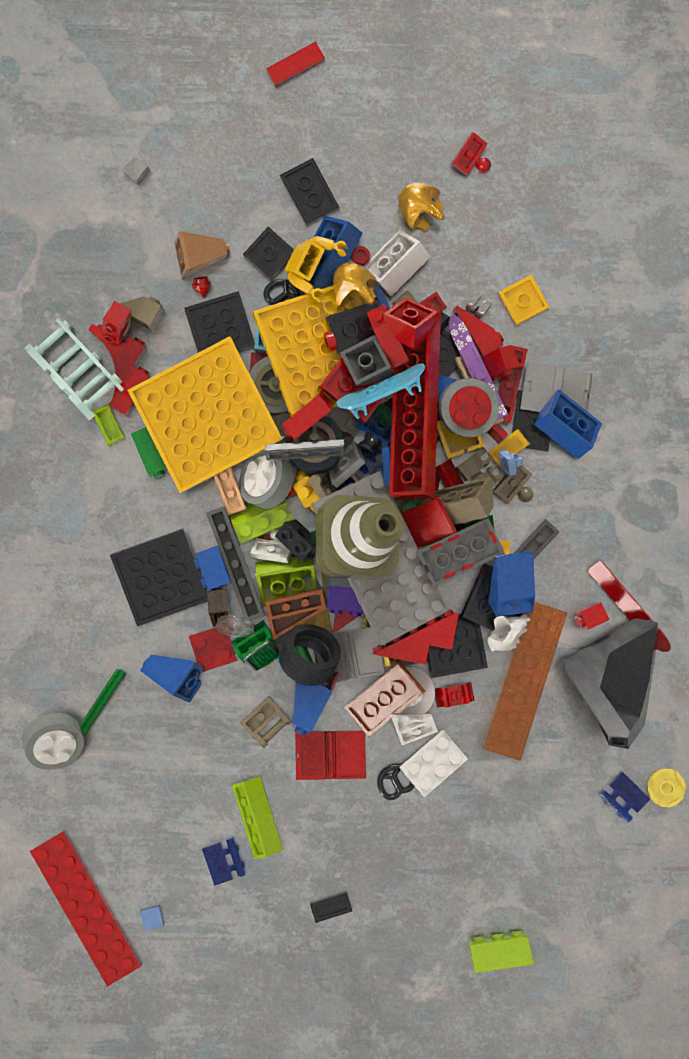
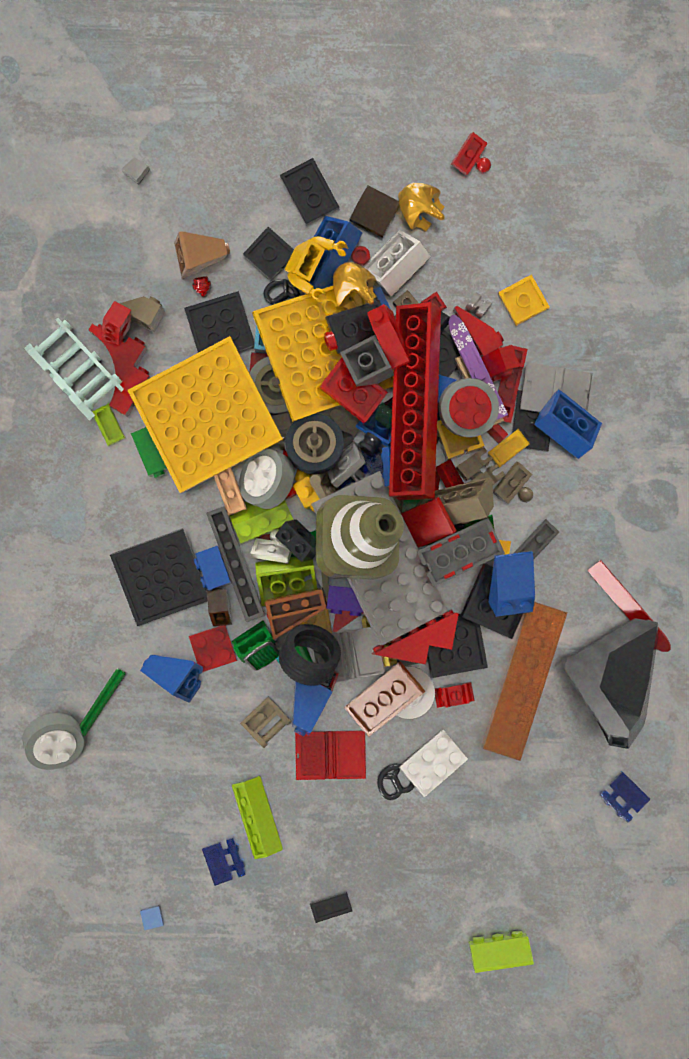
red plate [29,831,142,987] -> none
clear tile [216,615,255,637] -> none
dark grey tile [265,439,345,461] -> none
red tile [266,41,325,86] -> none
red slope [282,390,334,440] -> none
medium azure piece [336,363,425,419] -> none
red slope [383,297,438,349] -> none
white wing [391,714,438,745] -> none
white hair [487,614,530,652] -> none
light blue tile [499,450,523,476] -> none
red brick [574,602,610,630] -> none
light yellow tile [647,768,686,807] -> none
none -> dark brown slope [349,185,400,238]

